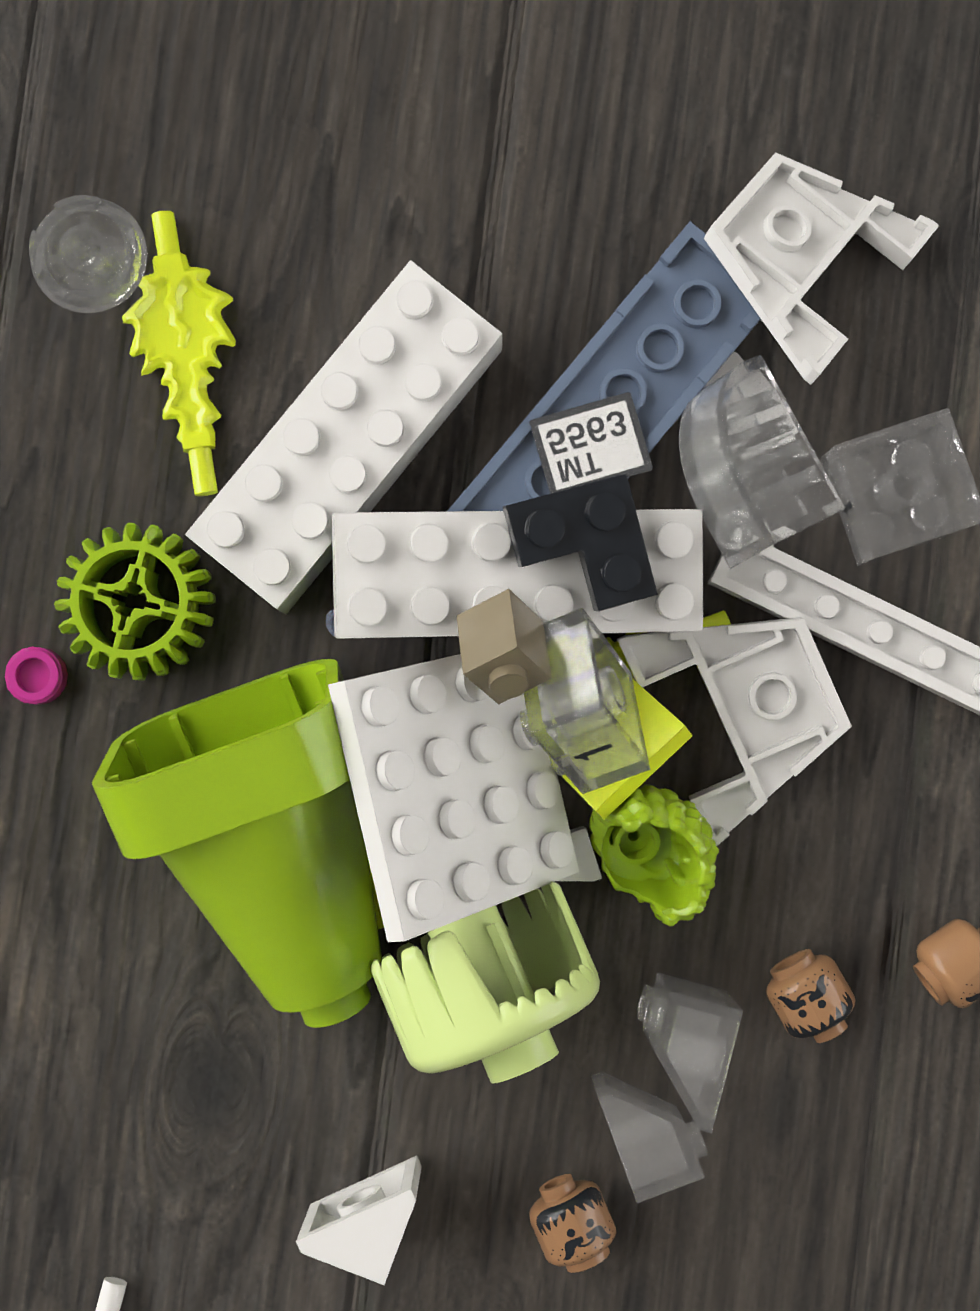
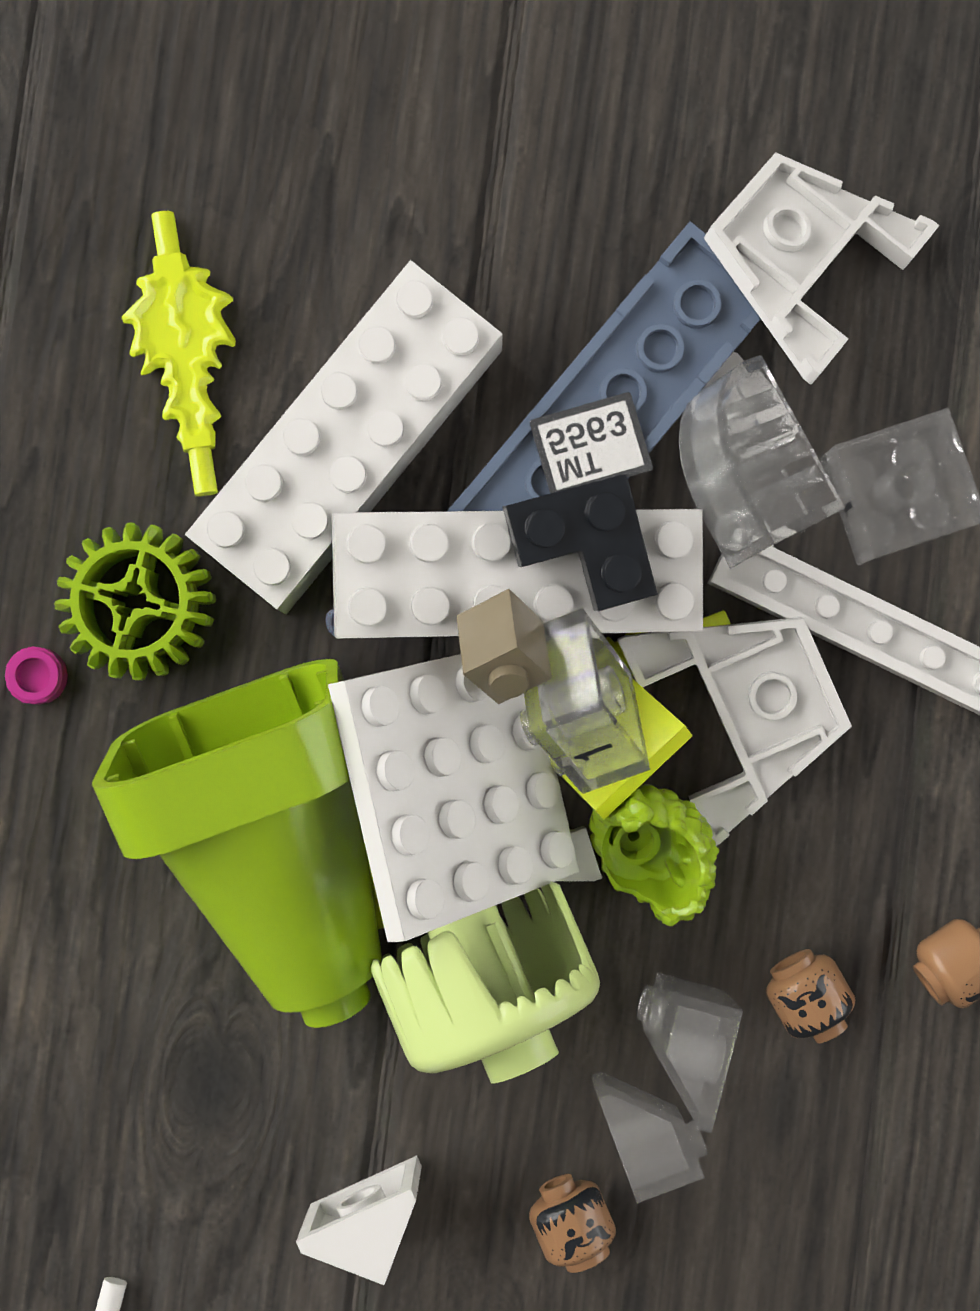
clear cone [29,195,147,313] -> none

